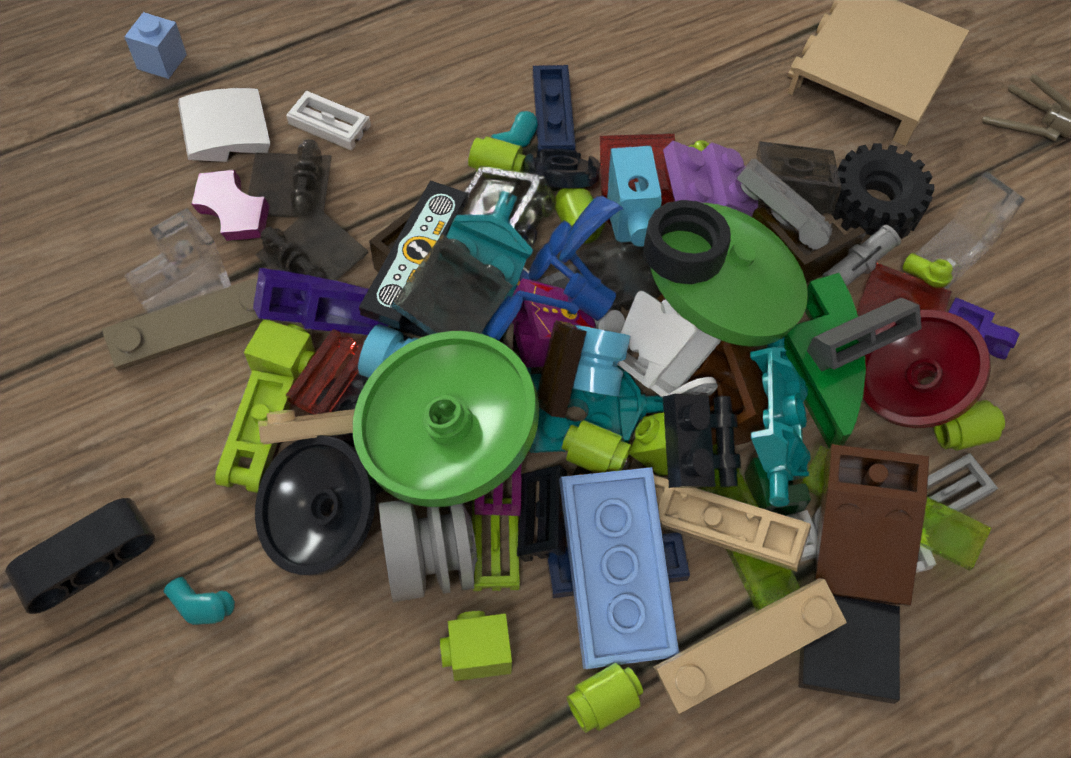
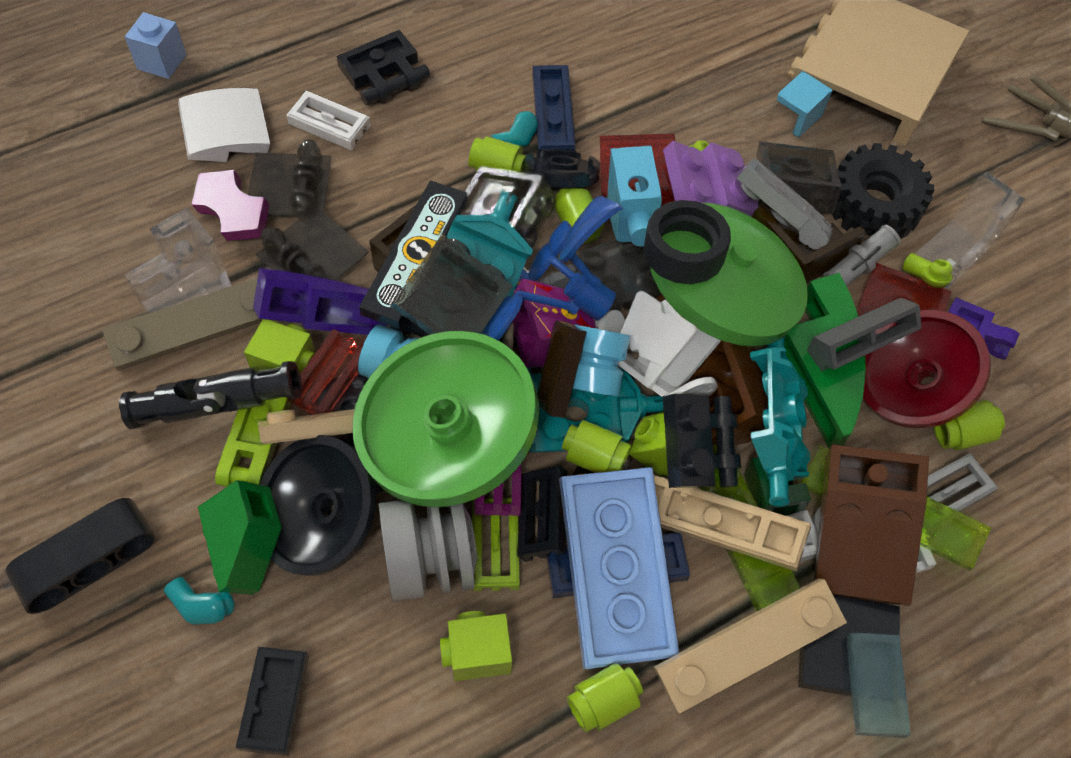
none -> black piece [119,361,302,429]
none -> green slope [197,480,281,595]
none -> black plate [236,646,309,756]
none -> black plate [336,29,431,106]
none -> medium azure panel [777,71,832,138]
none -> clear light blue tile [847,633,911,738]

